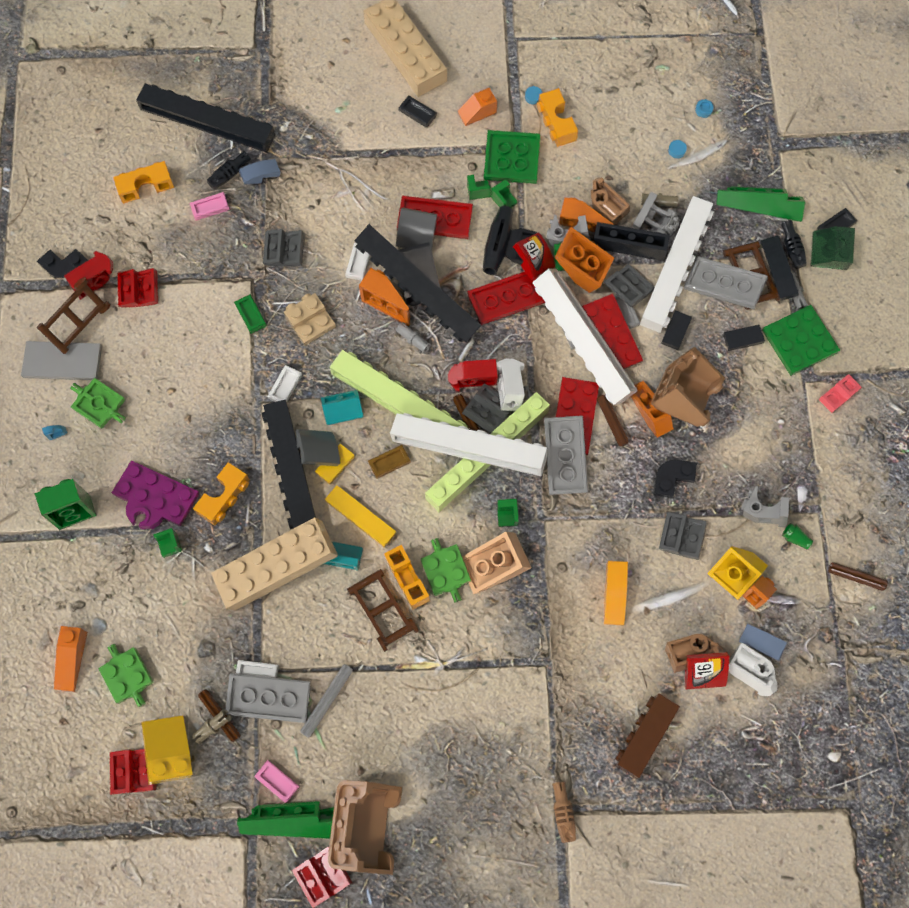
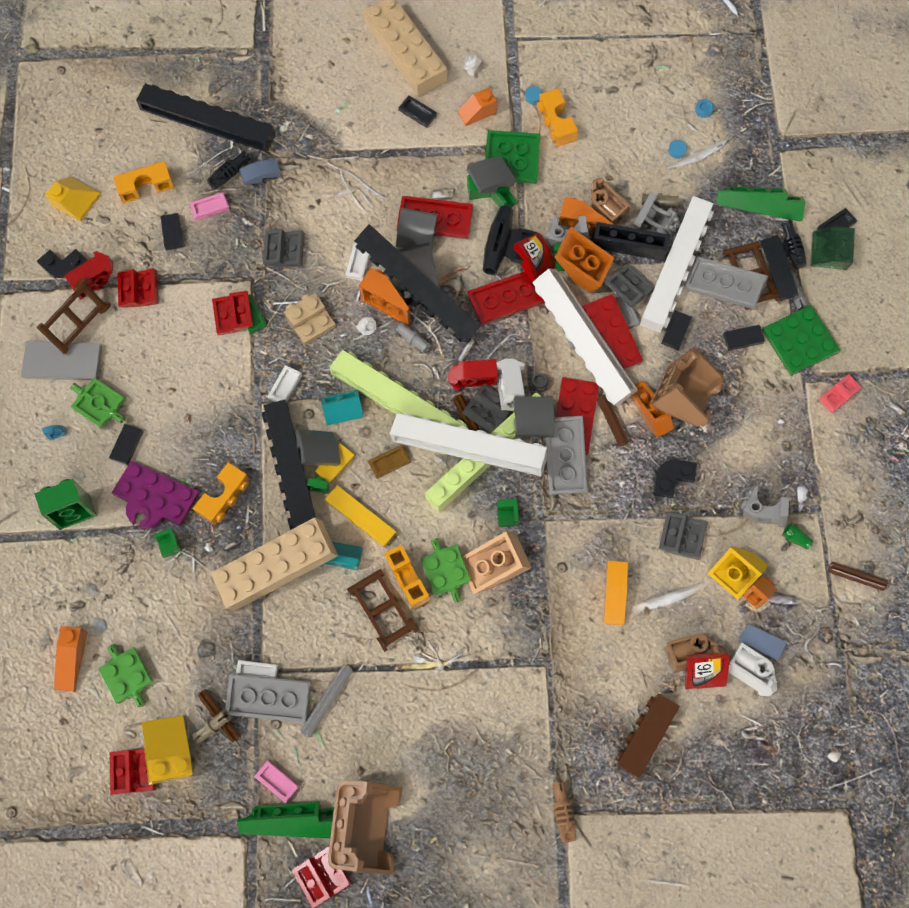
none -> yellow slope [45,177,101,222]
none -> black tile [109,424,143,465]
none -> black tile [160,213,184,250]
none -> red slope [212,291,253,336]
none -> green plate [307,477,330,494]
none -> white plate [356,317,376,335]
none -> white plate [464,55,481,75]
none -> dark grey slope [466,157,516,193]
none -> dark grey slope [513,396,555,437]
none -> dark grey plate [530,373,549,391]

